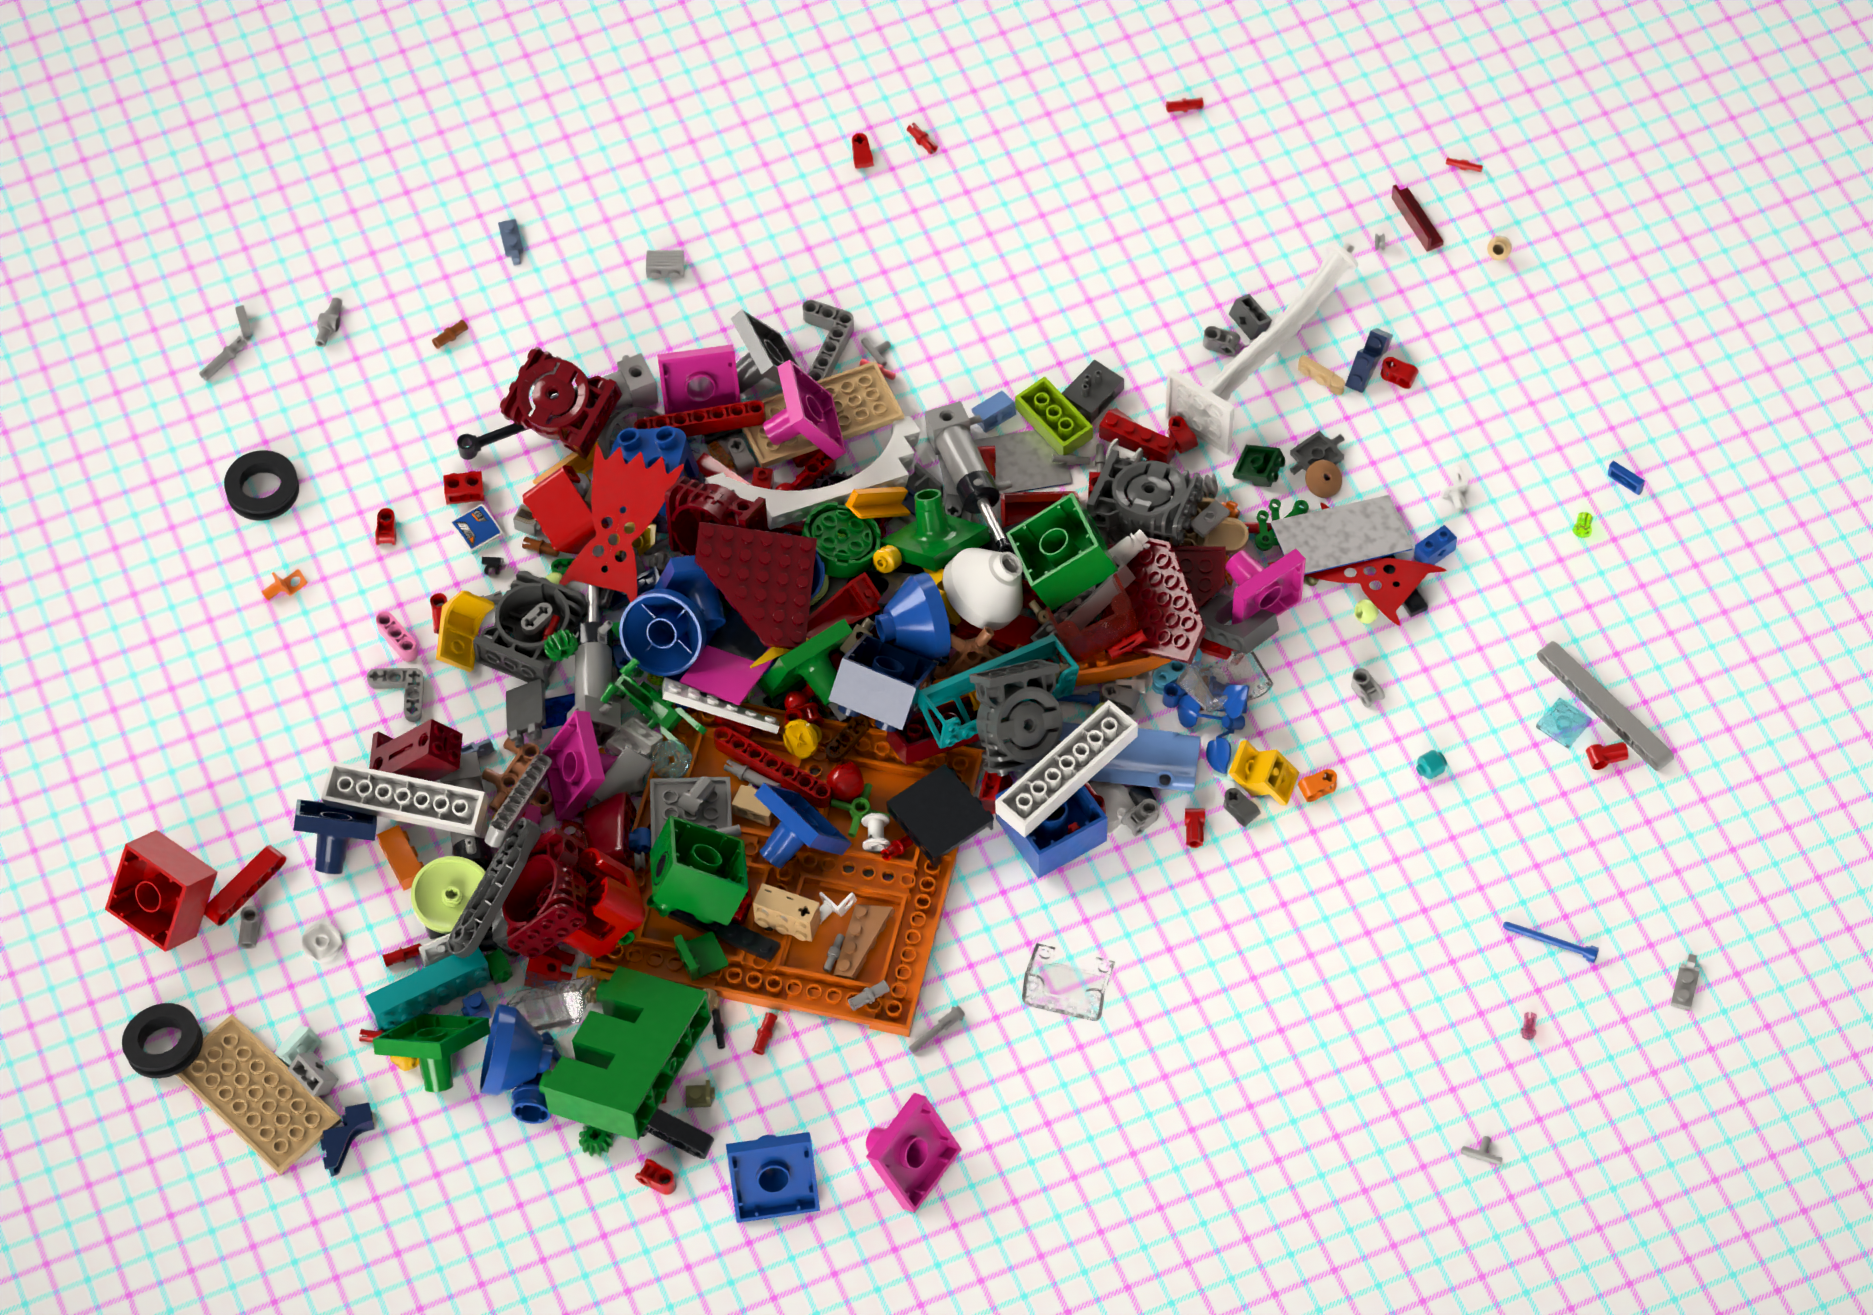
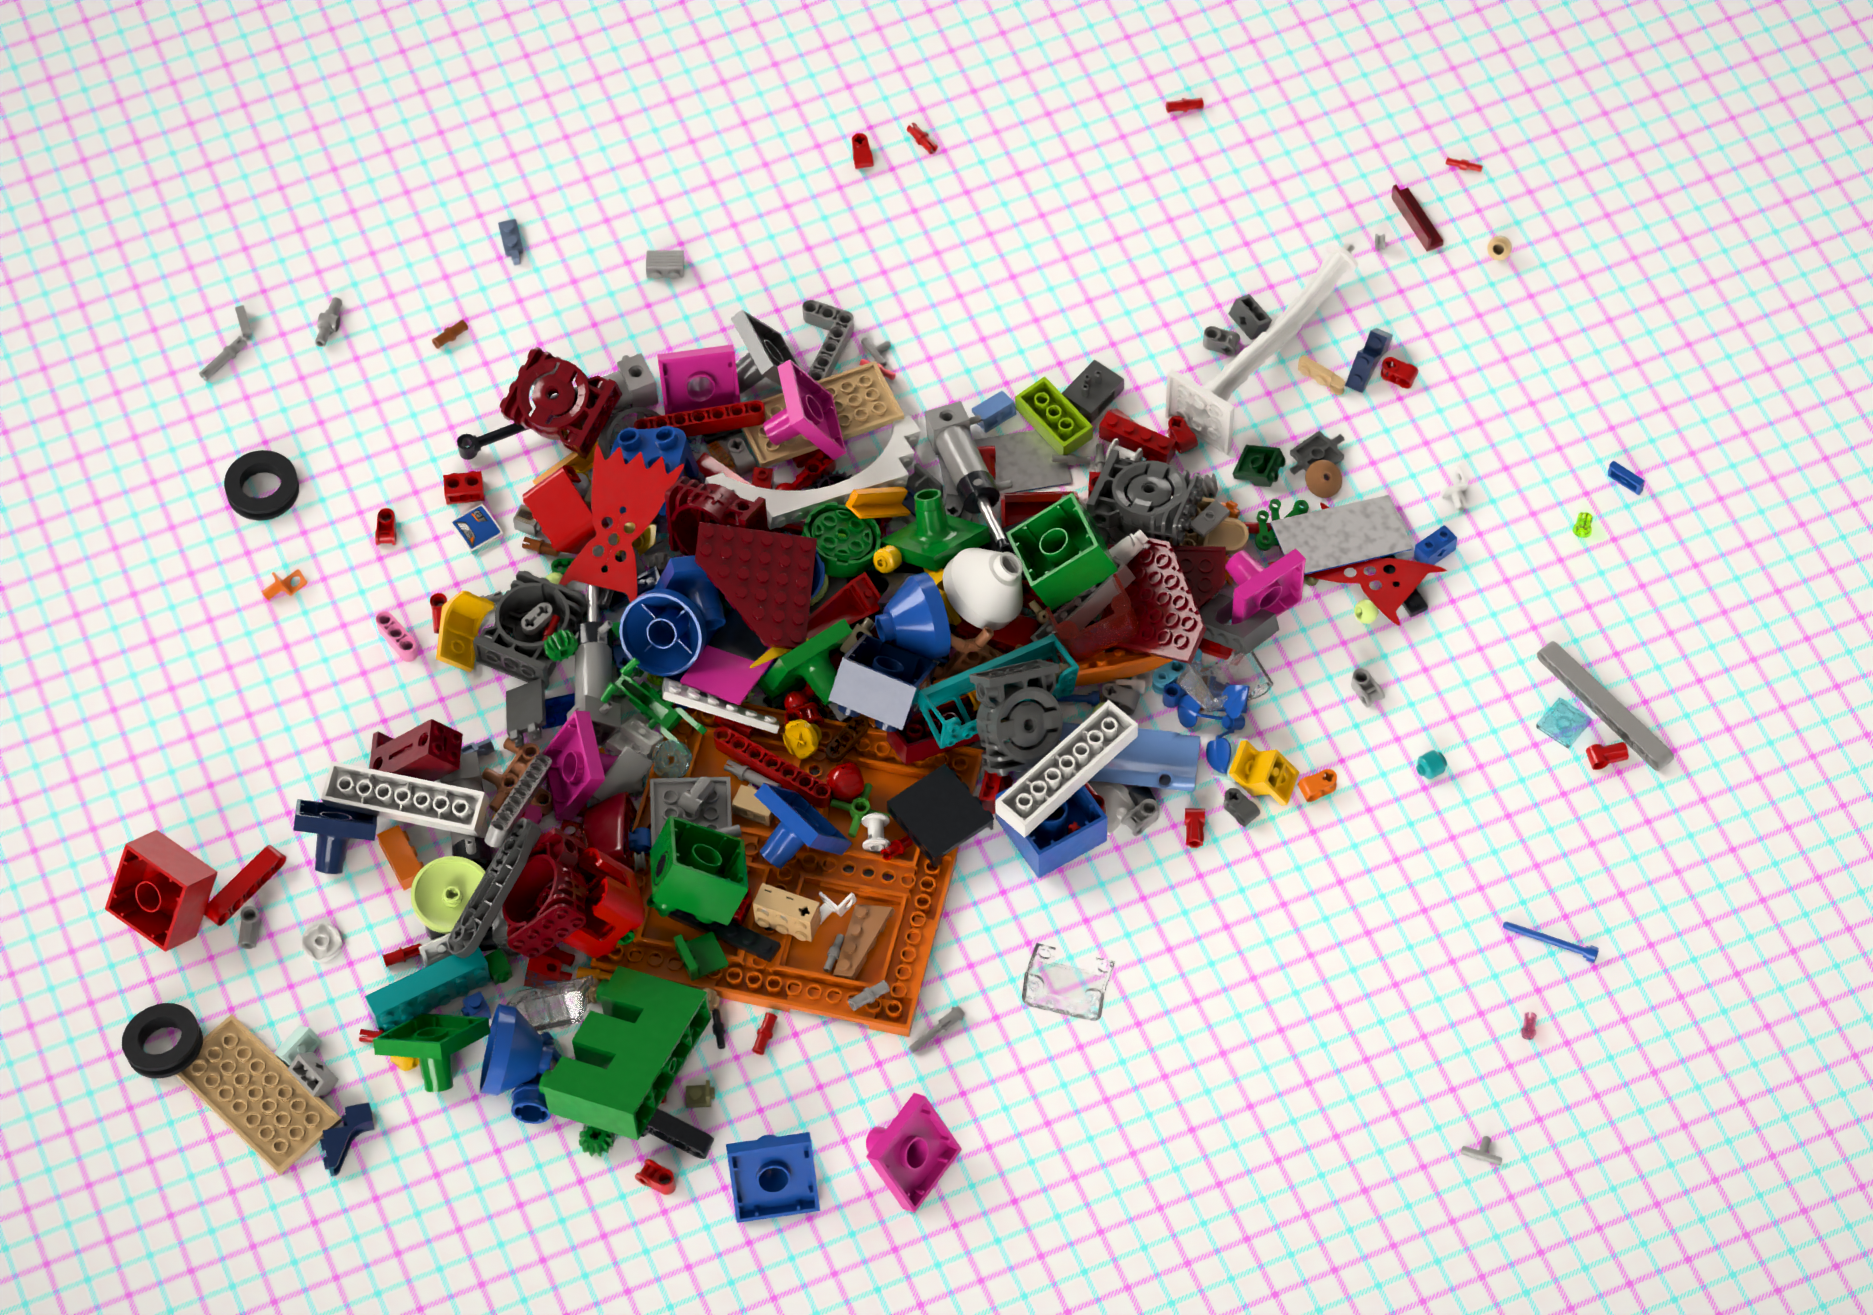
light grey beam [366,668,424,722] -> none
black tile [481,557,504,575] -> none
red pin [1107,629,1148,660] -> none
light grey hinge [1670,954,1700,1011] -> none

